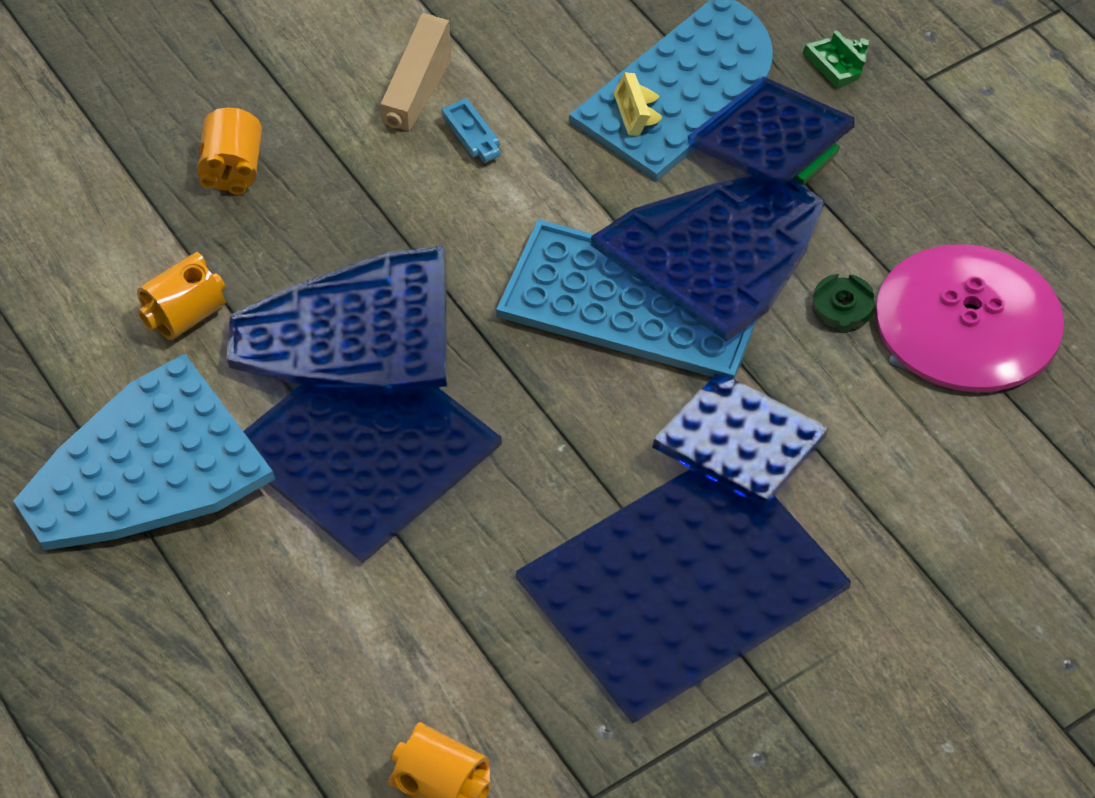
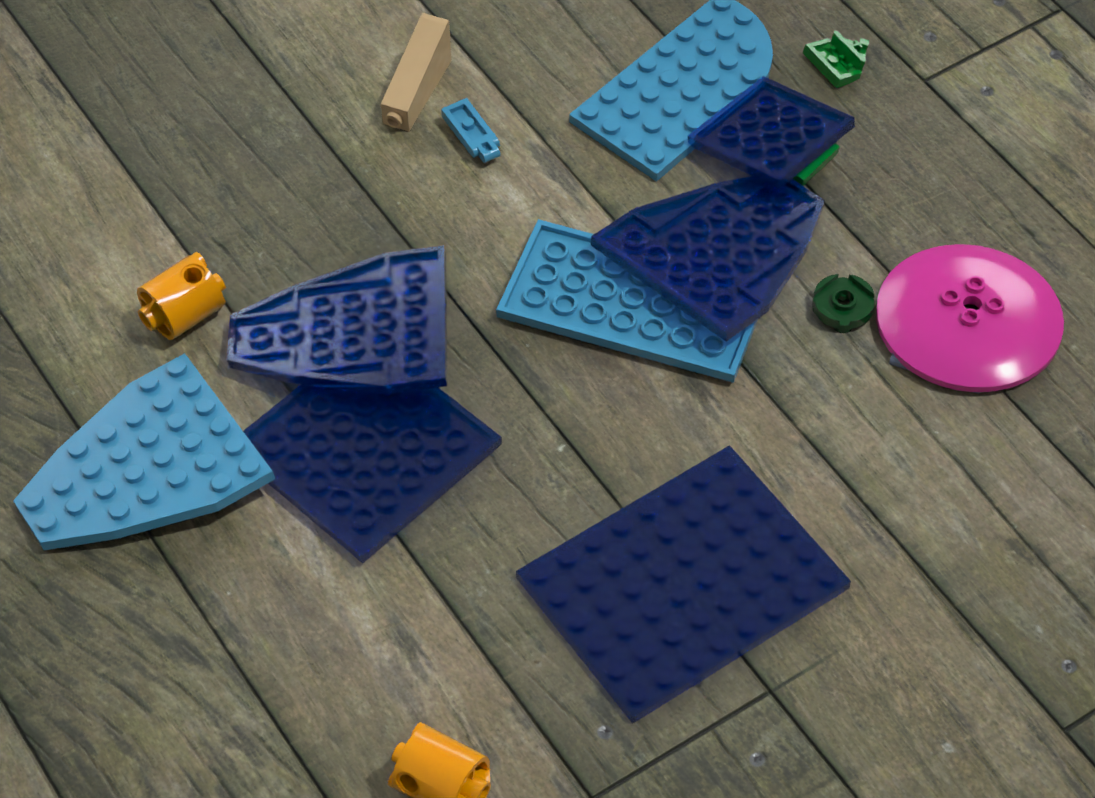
light orange cylinder [197,107,262,195] -> none
light yellow tile [613,72,662,136] -> none
clear blue plate [652,374,828,507] -> none

